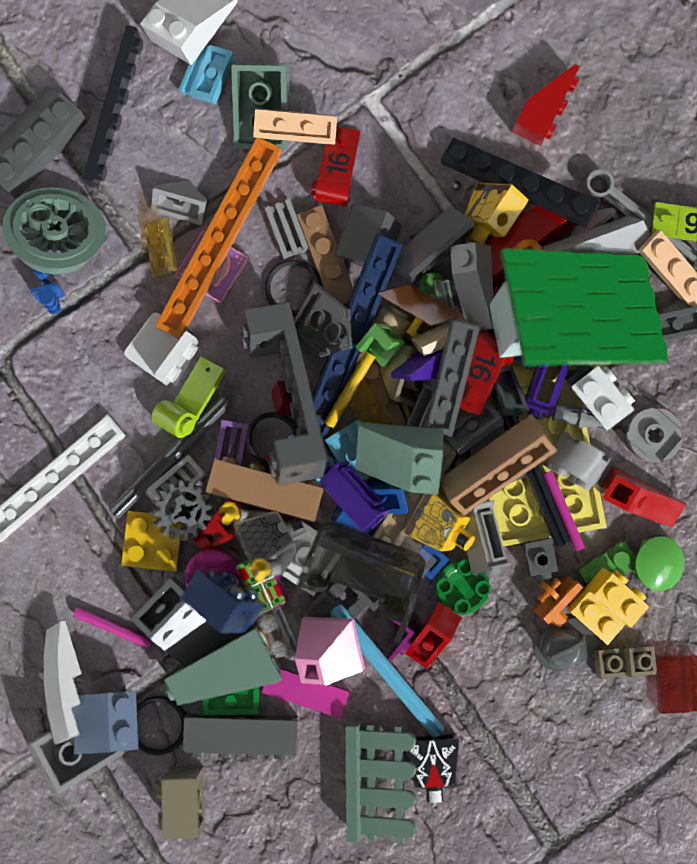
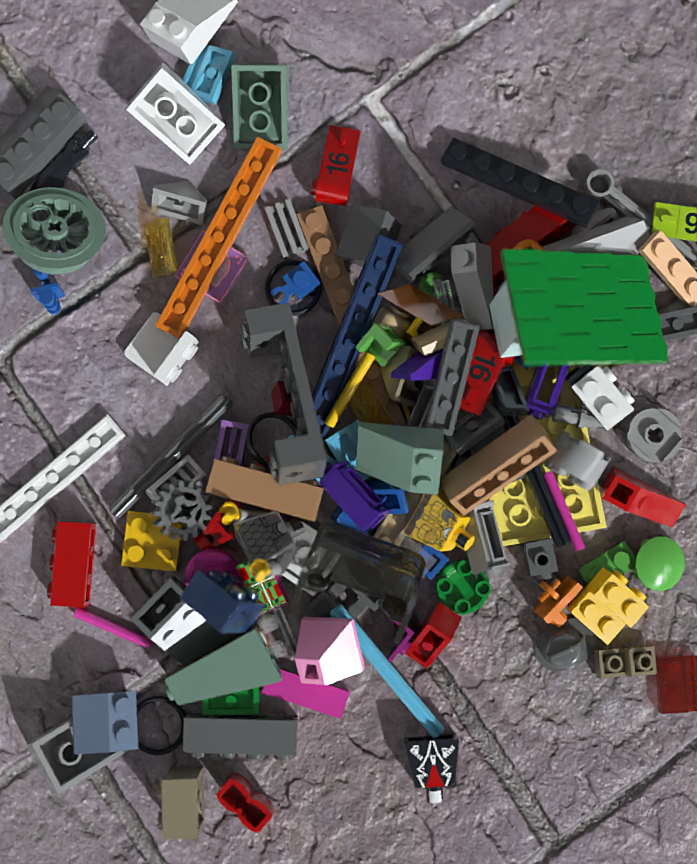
white slope [44,621,81,744] -> none
black plate [82,25,143,189] -> none
lime door [152,357,226,438] -> none
light nougat plate [253,108,337,145] -> none
dark grey tile [294,283,352,357] -> none
sand green fence [345,722,417,844] -> none
yellow torso [464,183,528,244] -> none
red slope [512,64,580,146] -> none
none -> black sword [29,130,99,191]
none -> red brick [47,521,97,608]
none -> white slope [126,63,225,165]
none -> red brick [216,771,274,833]
none -> blue plate [270,262,321,304]

